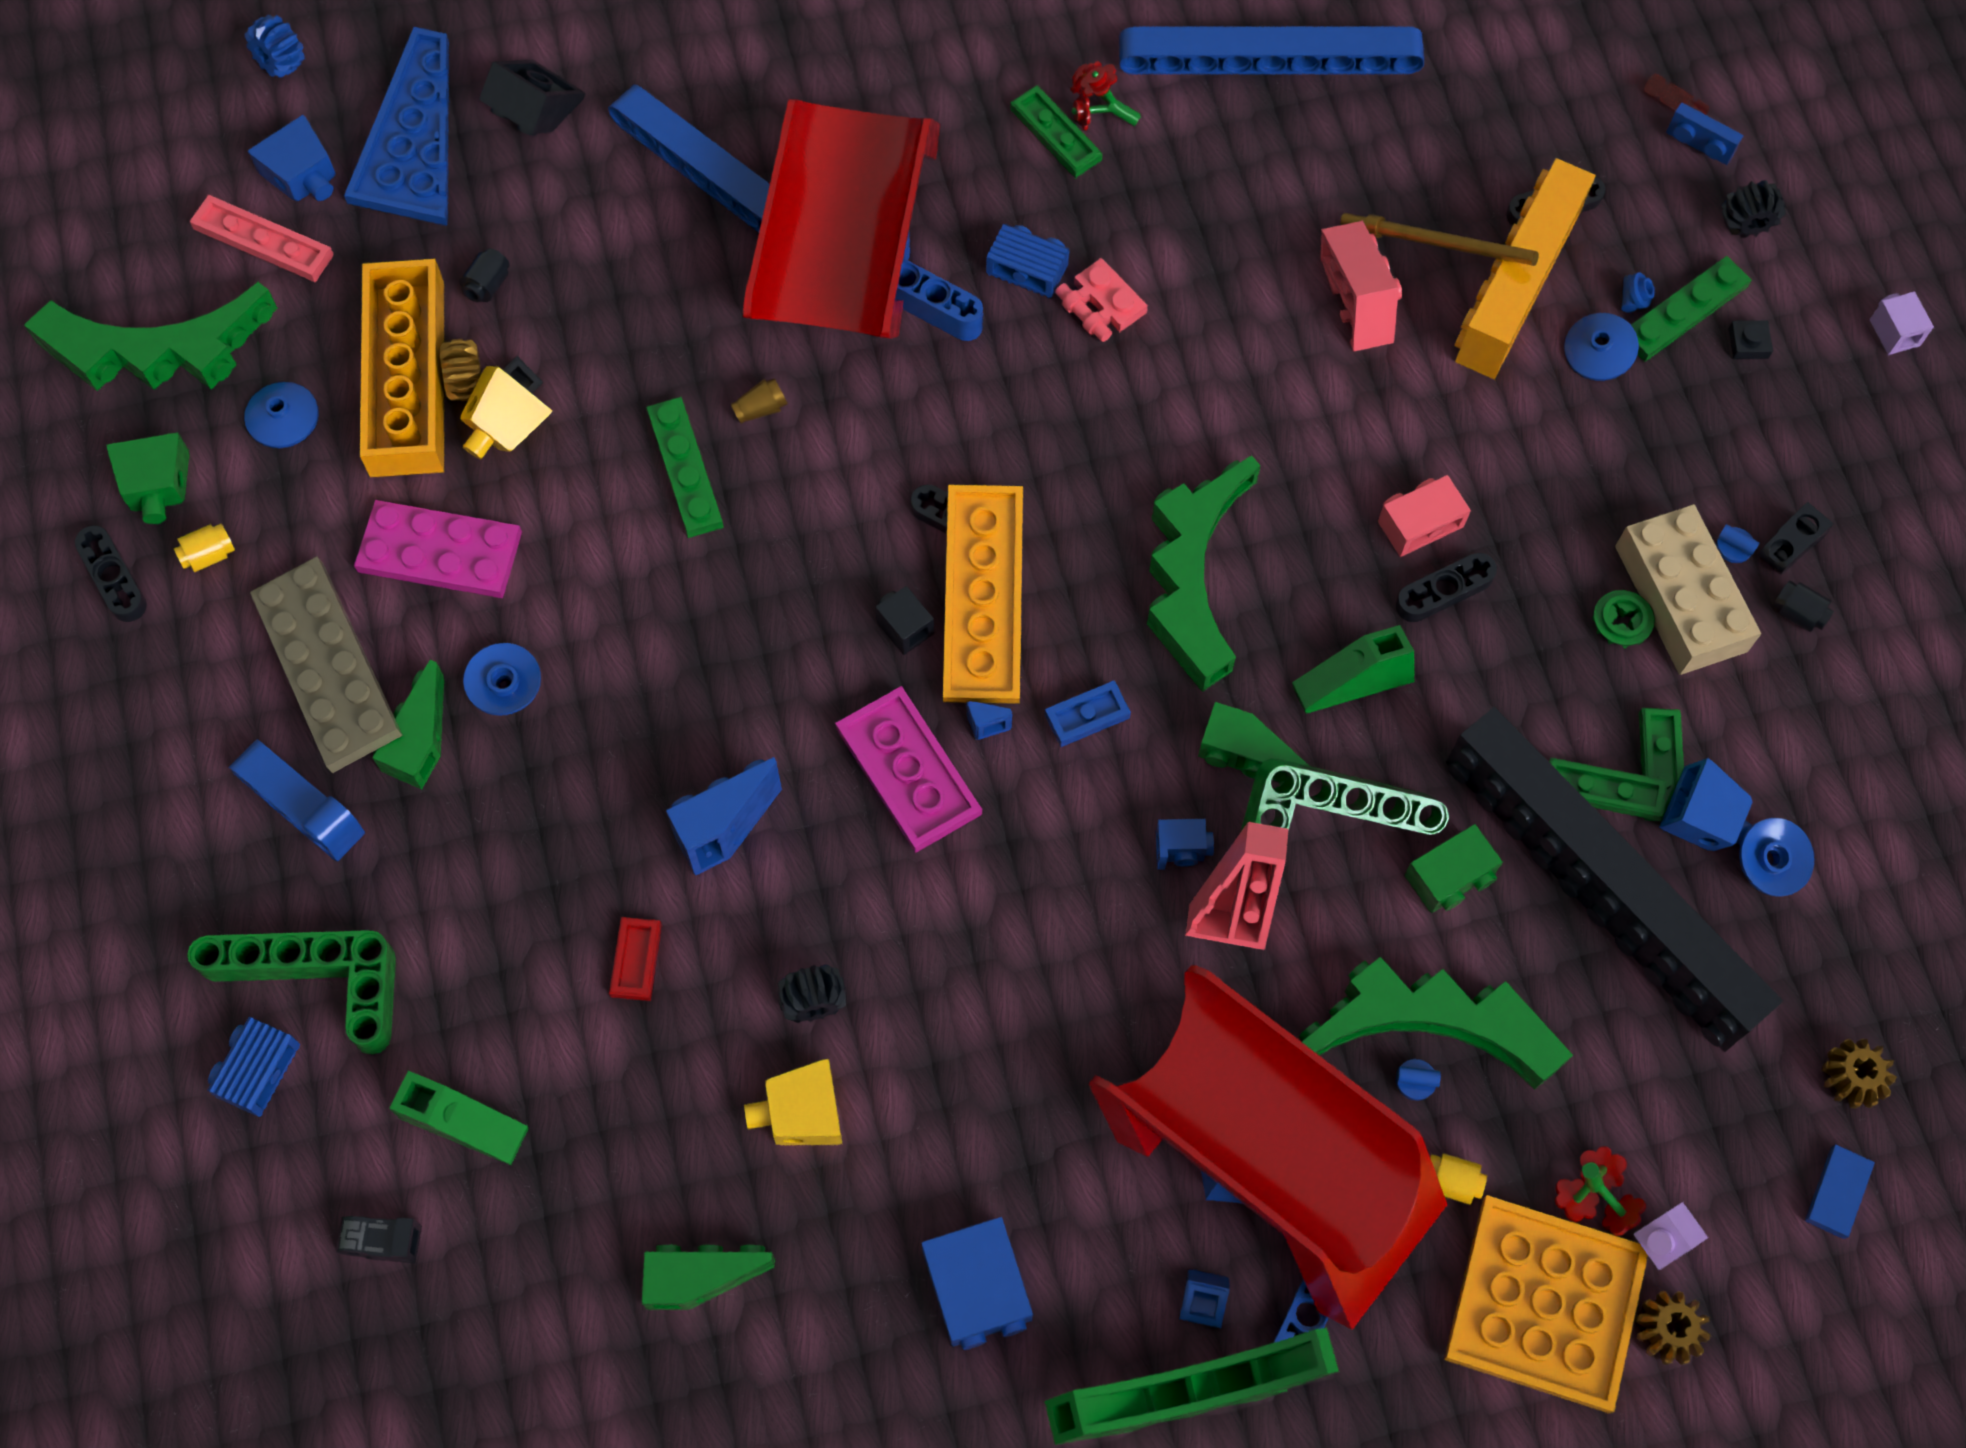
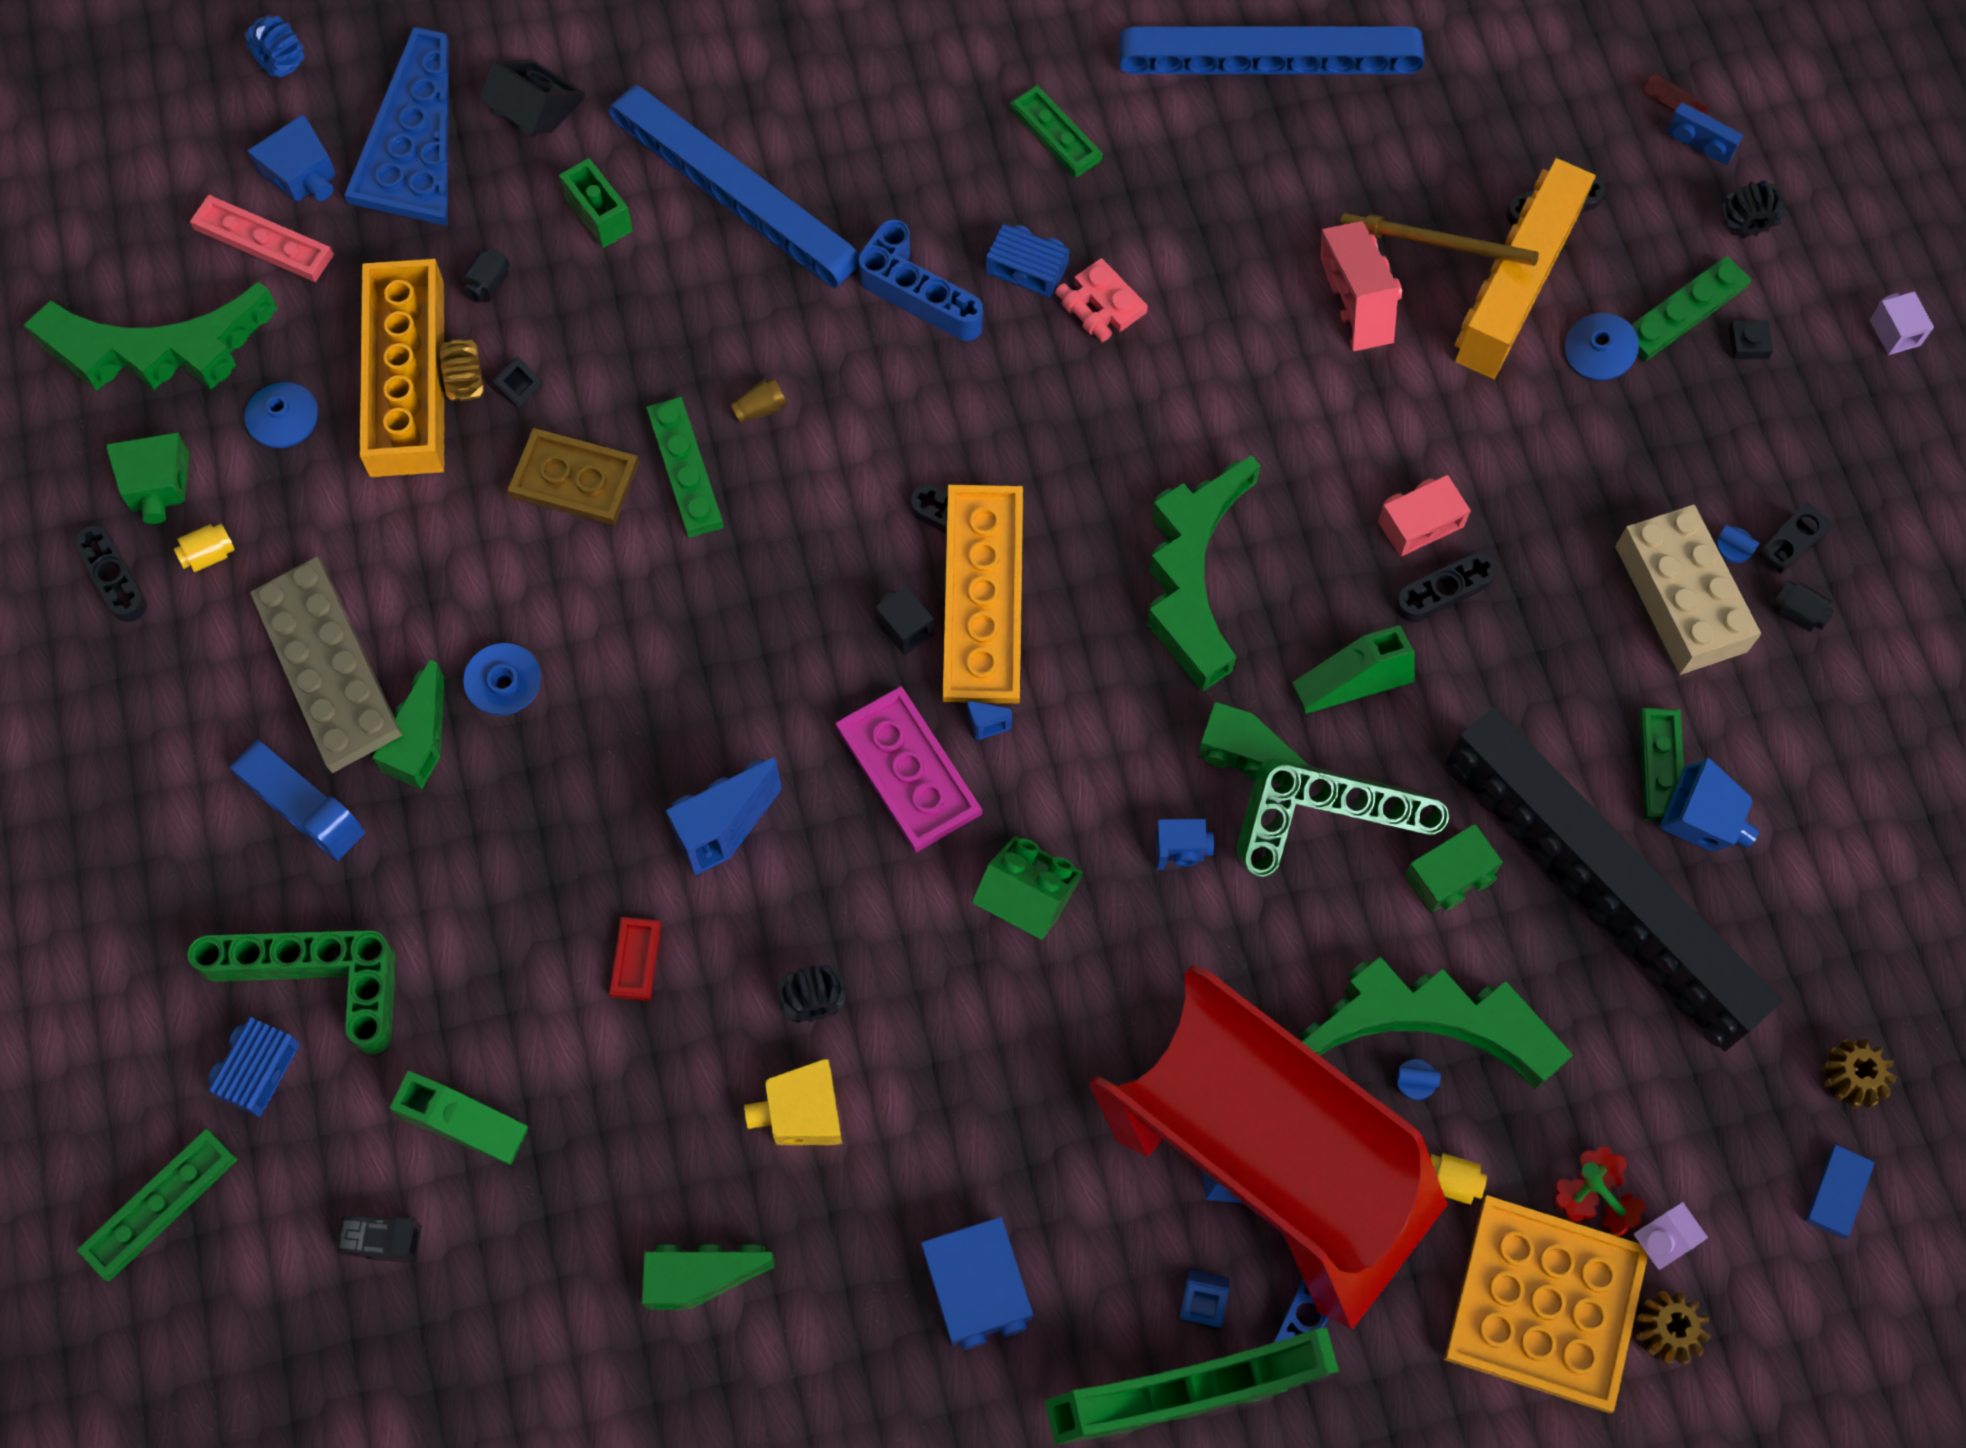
dark pink plate [354,500,522,598] -> none
yellow torso [460,366,552,460] -> none
red piece [743,98,941,339] -> none
blue plate [1045,680,1131,747] -> none
red plant [1070,61,1141,131] -> none
coral wedge [1185,822,1289,950] -> none
green tile [1549,757,1668,821] -> none
green gear [1592,590,1655,649] -> none
blue plate [1622,272,1655,313] -> none
blue dish [1739,818,1814,897] -> none
none -> green plate [77,1128,238,1282]
none -> pearl gold plate [507,428,640,526]
none -> green brick [559,158,633,248]
none -> green slope [972,836,1084,940]

